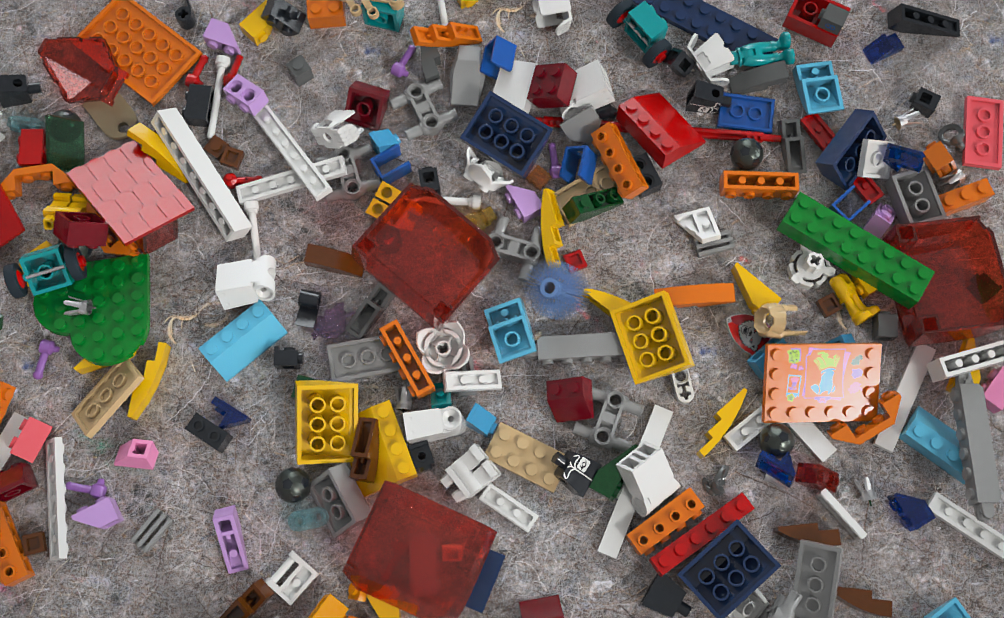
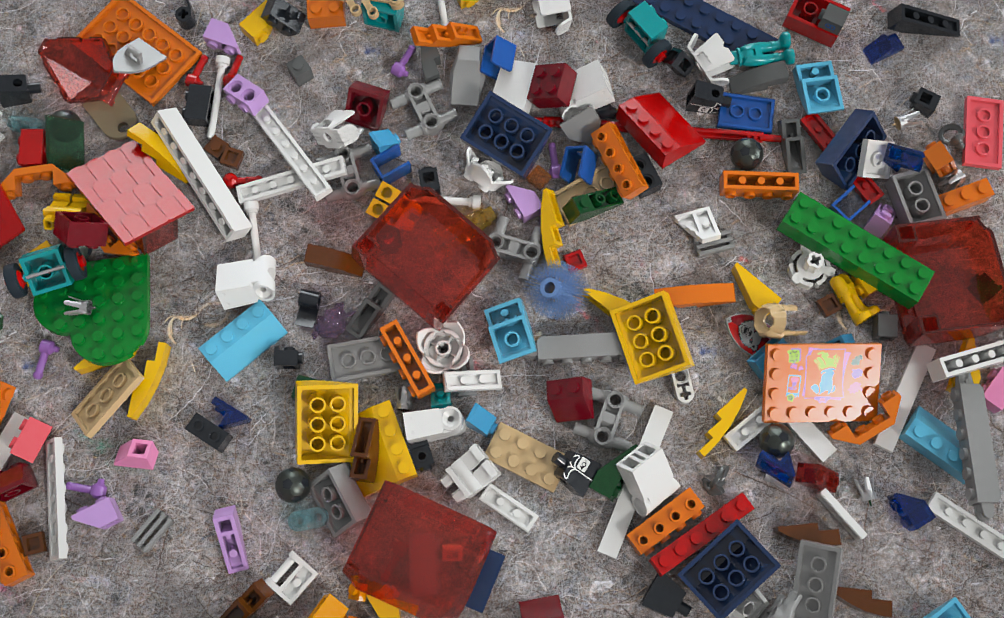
none -> shield [112,38,167,74]

